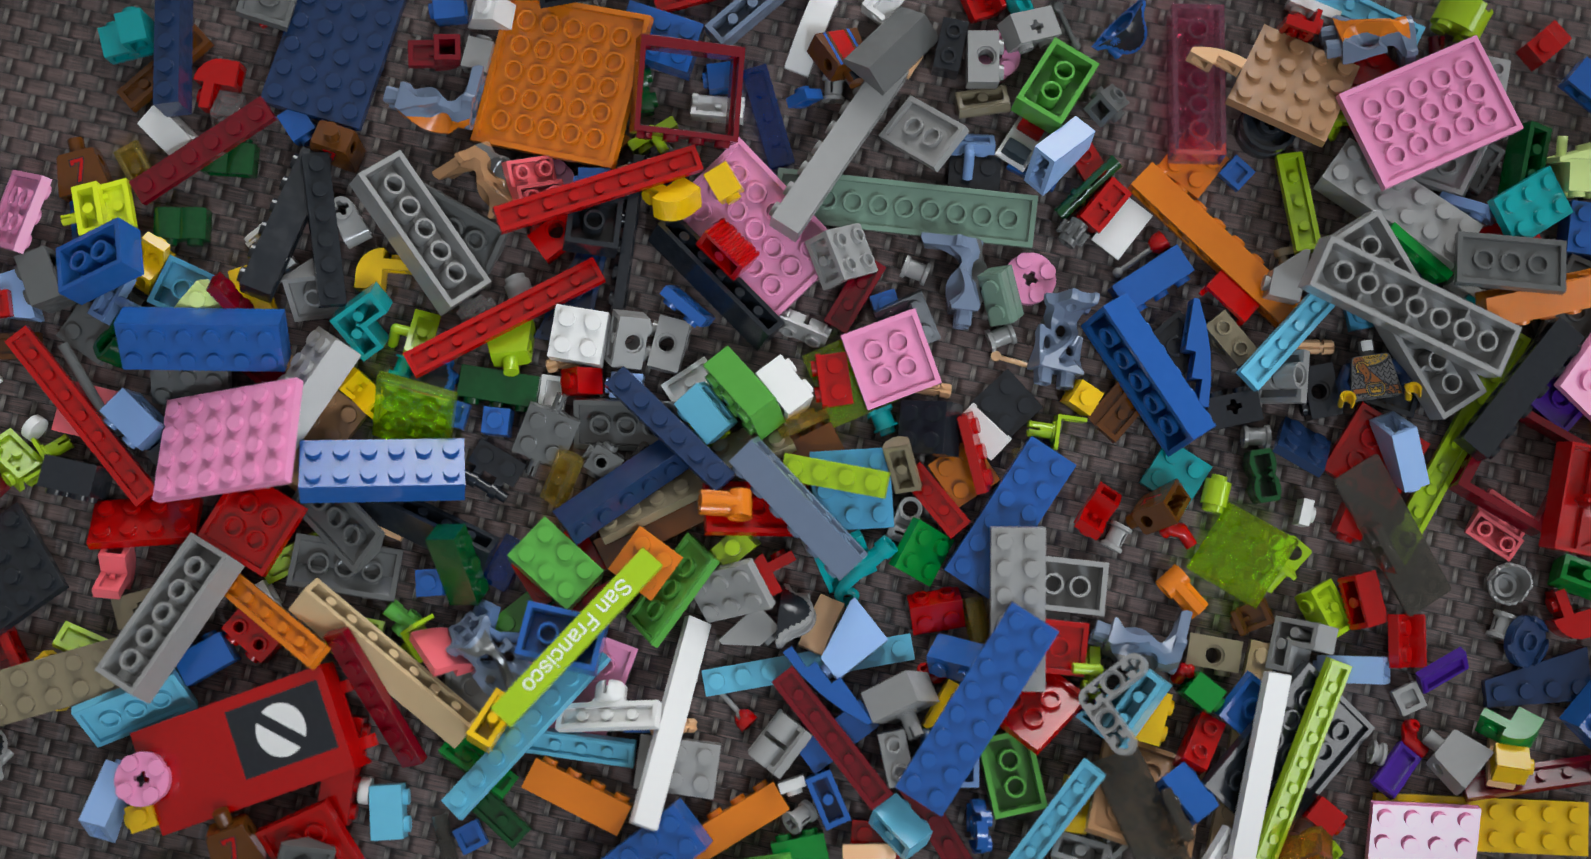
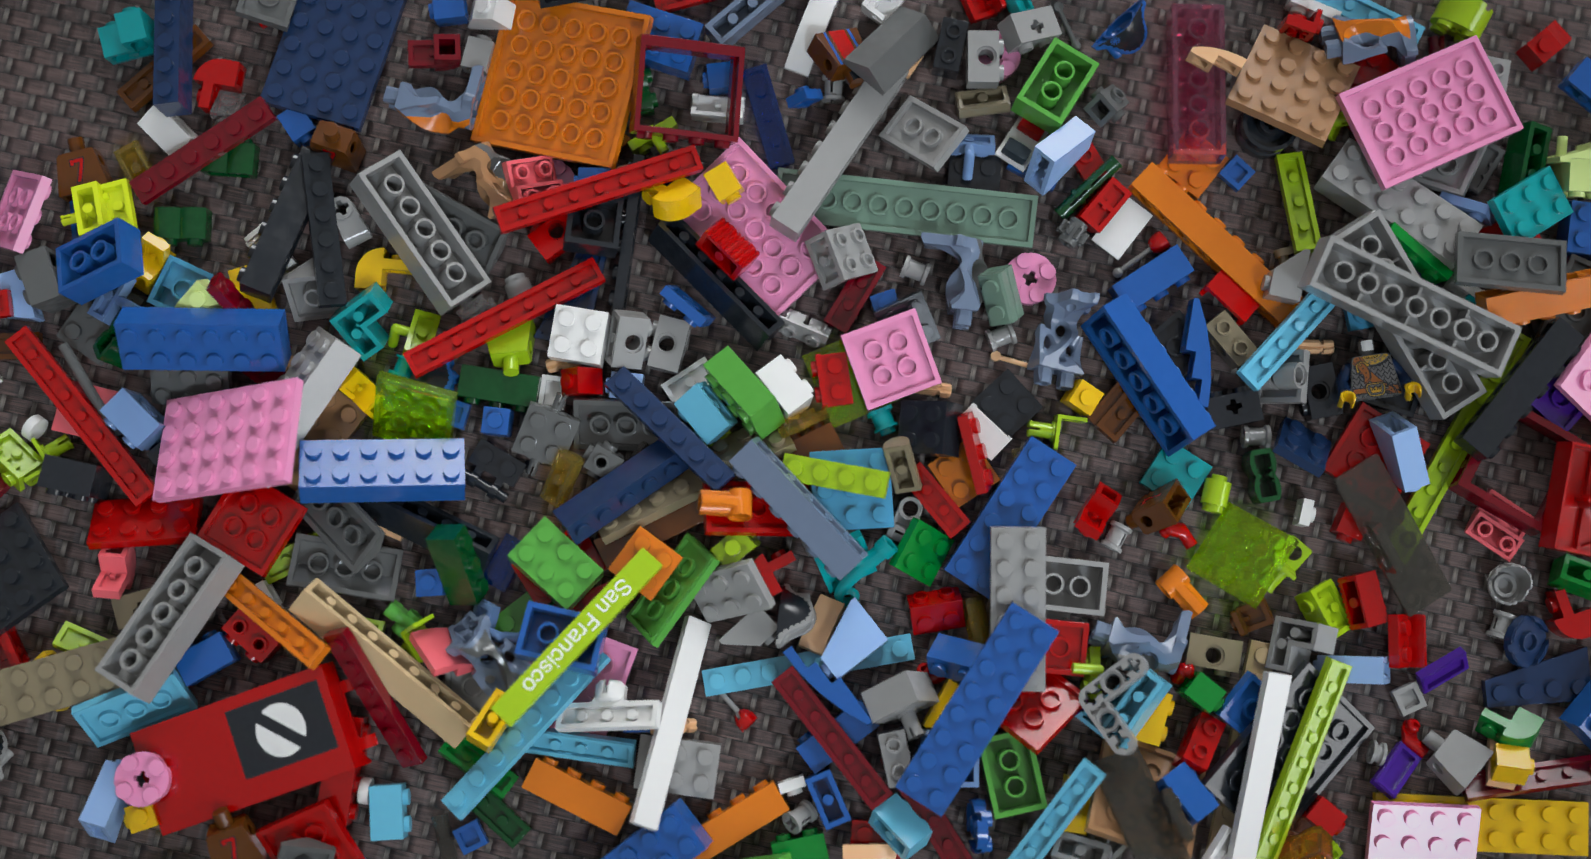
light grey plate [748,709,813,779] -> none

